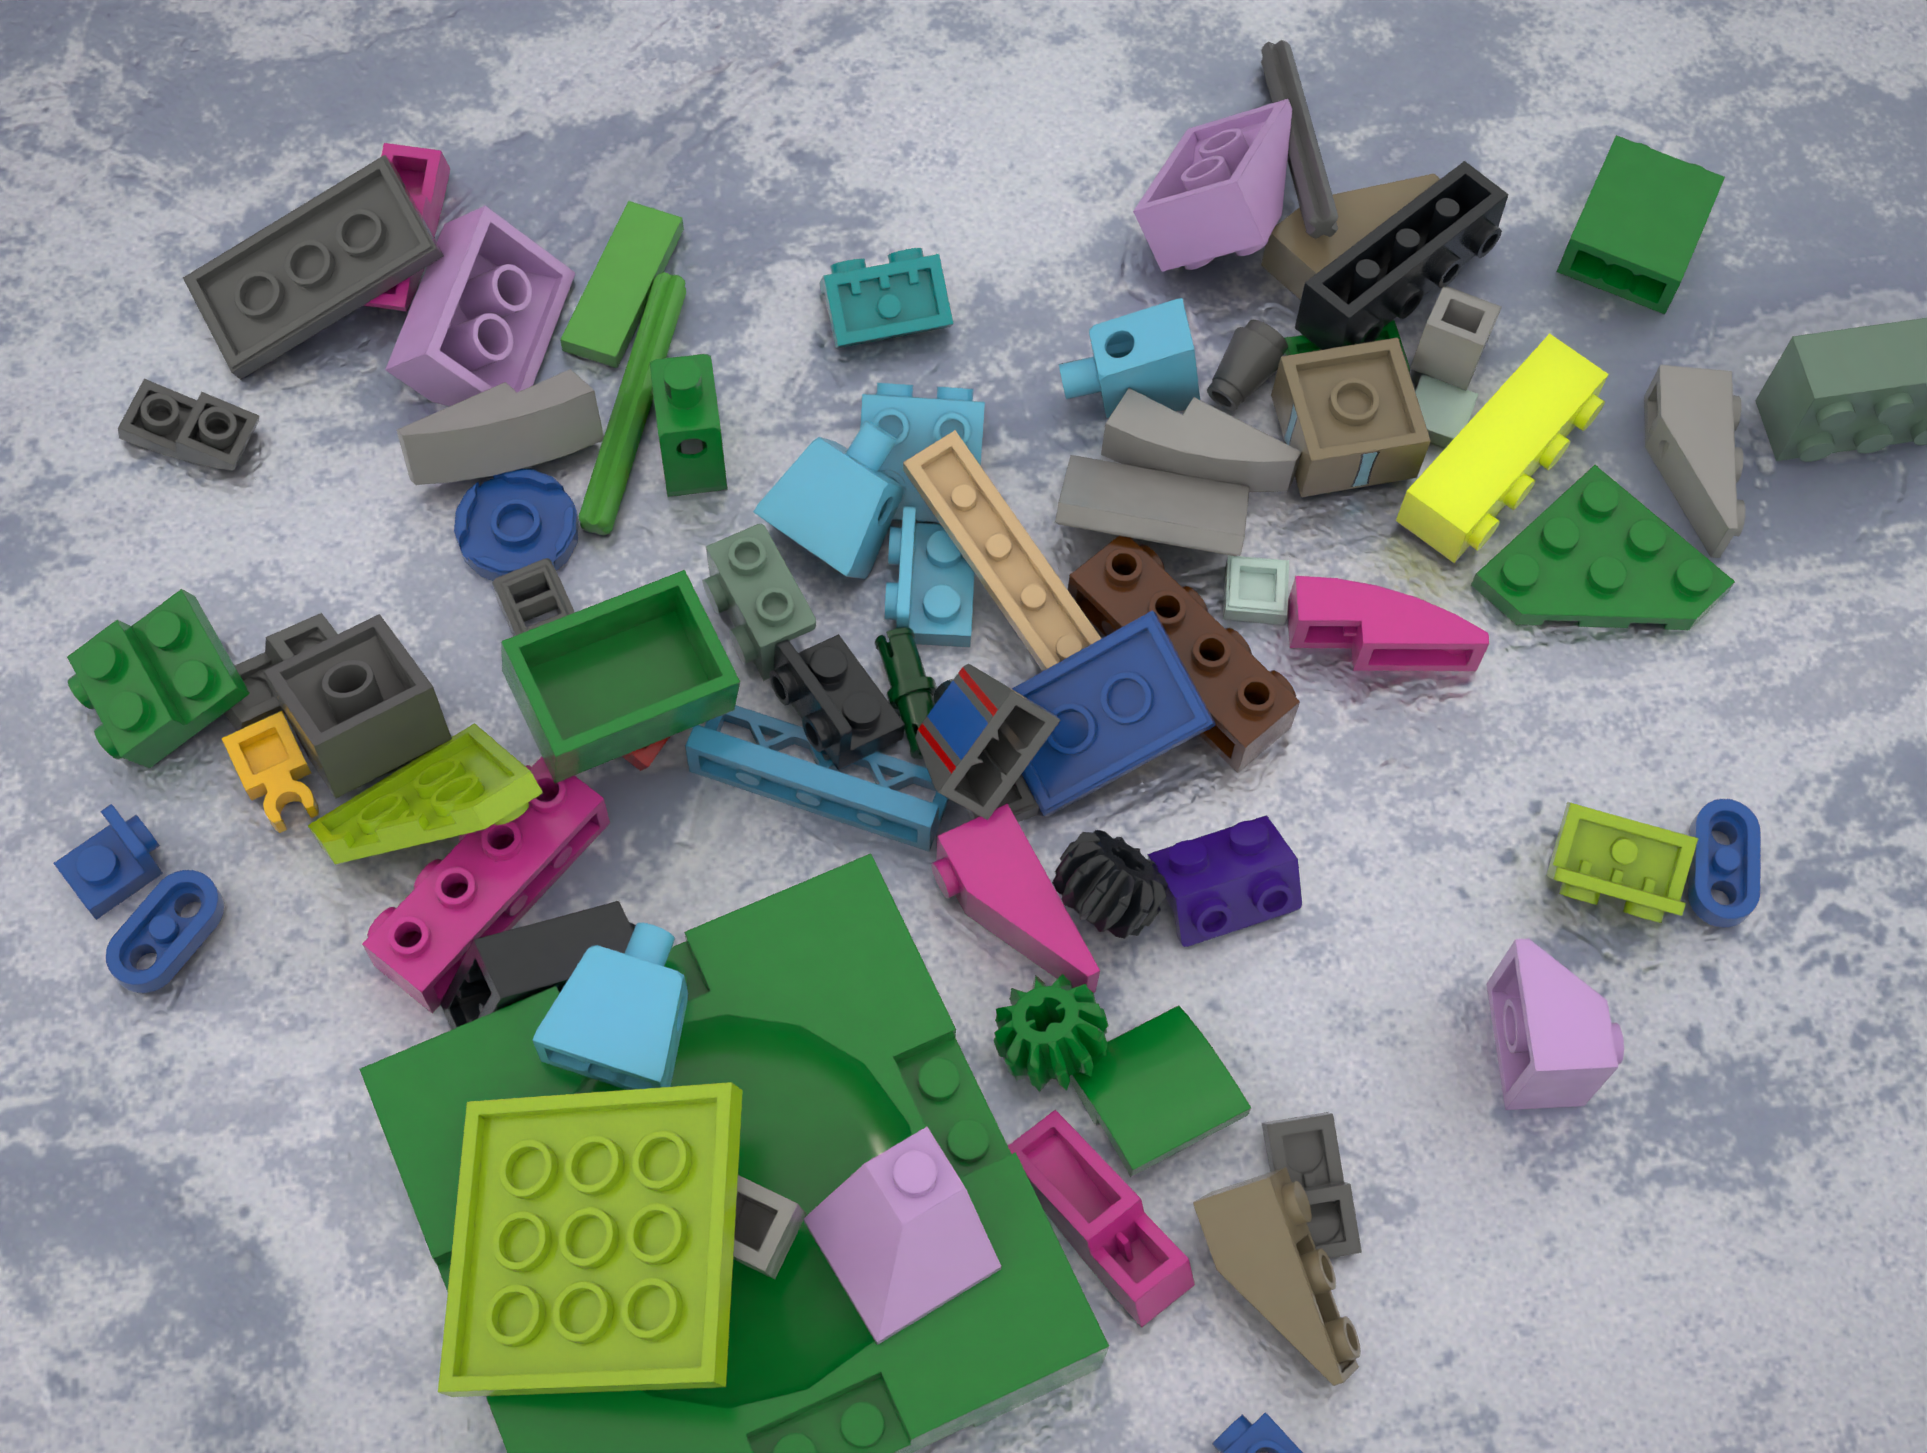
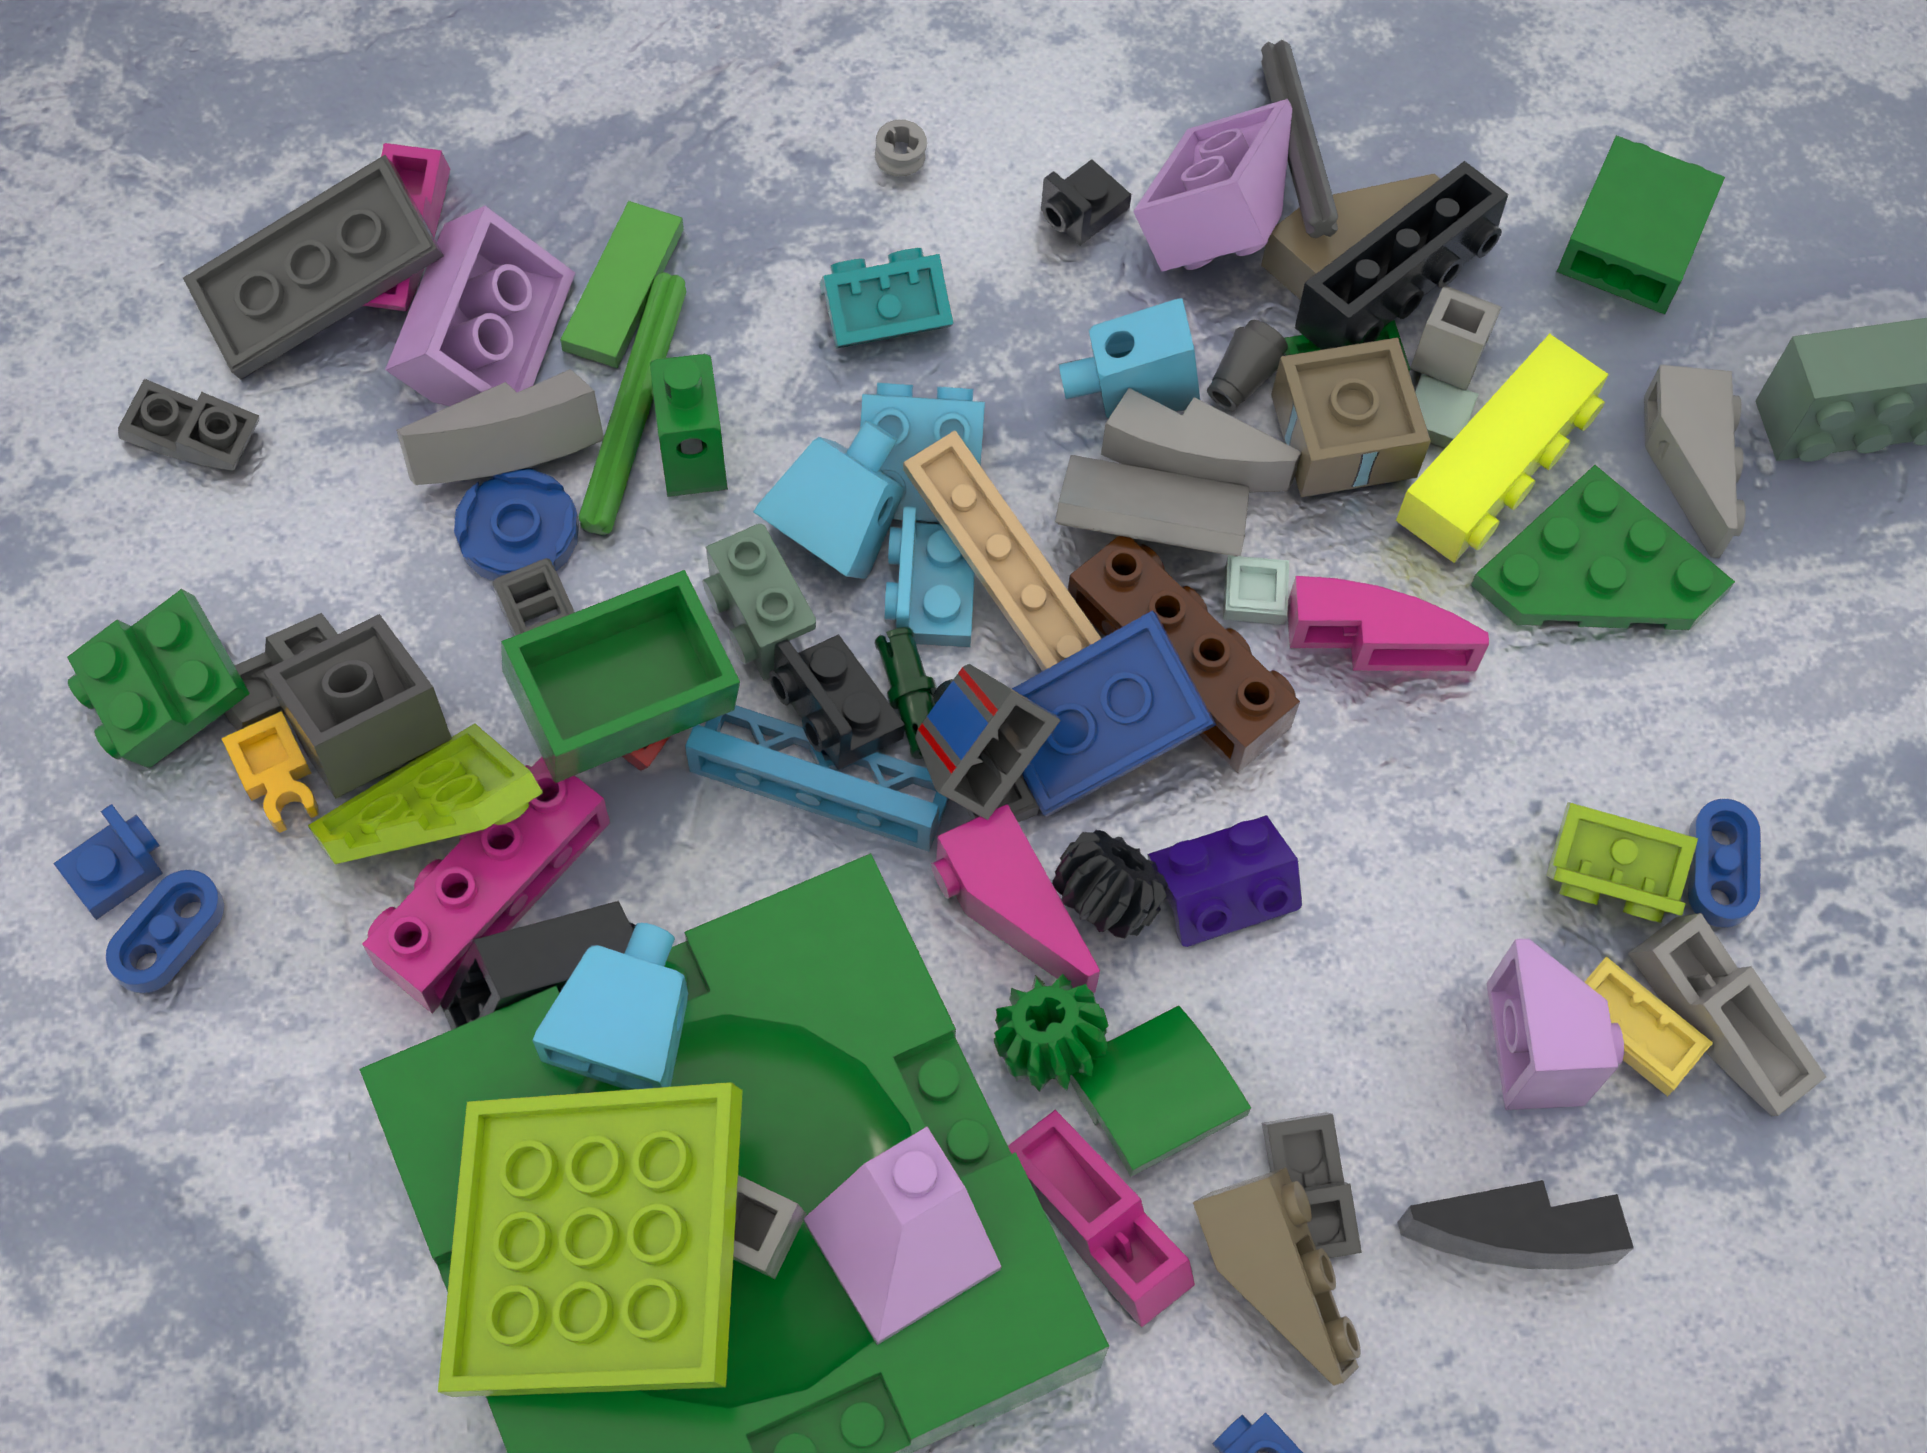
none -> light grey bush [875,120,927,176]
none -> black bracket [1041,159,1132,246]
none -> black slope [1397,1180,1634,1269]
none -> light yellow plate [1585,957,1713,1097]
none -> light grey slope [1628,913,1826,1116]

